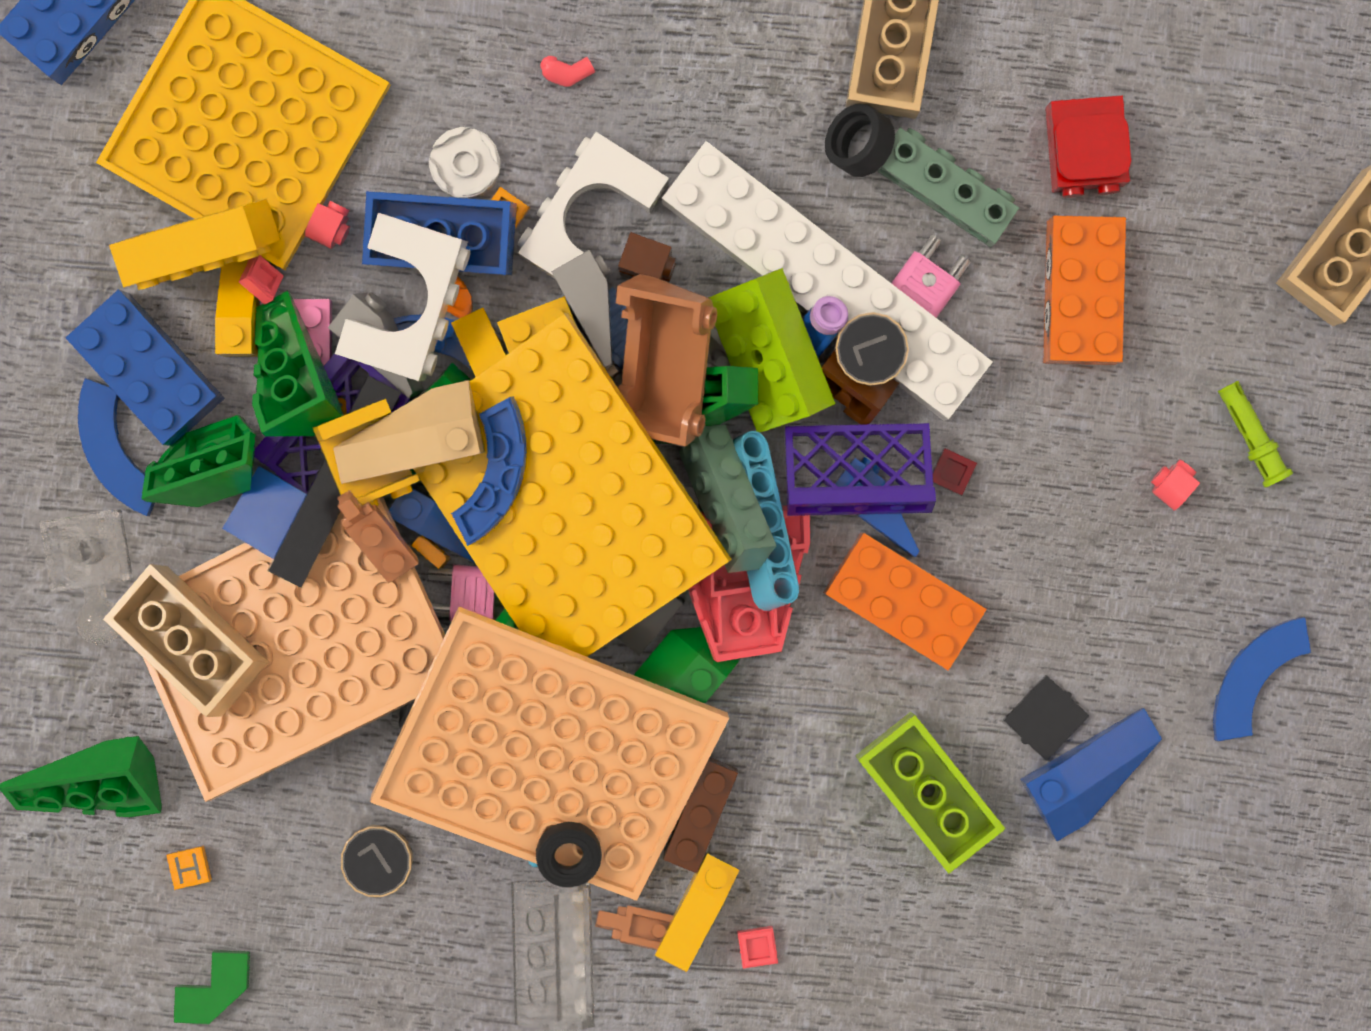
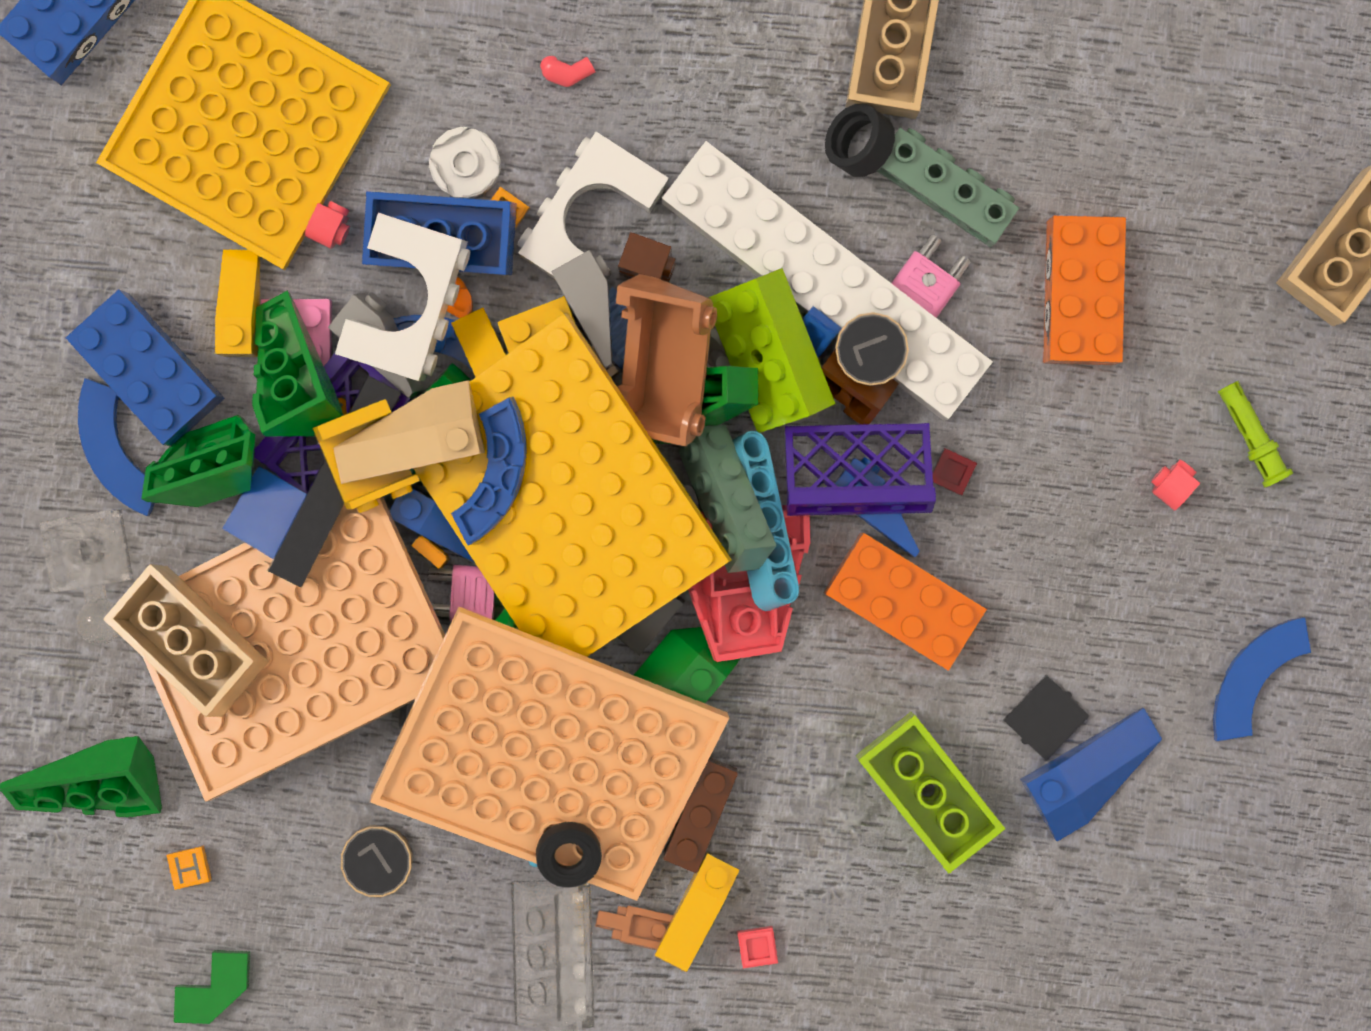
yellow brick [109,198,280,290] -> none
coral tile [239,255,284,305] -> none
nougat hinge [337,490,419,584] -> none
lavender tile [810,296,848,335] -> none
red brick [1045,95,1131,198] -> none

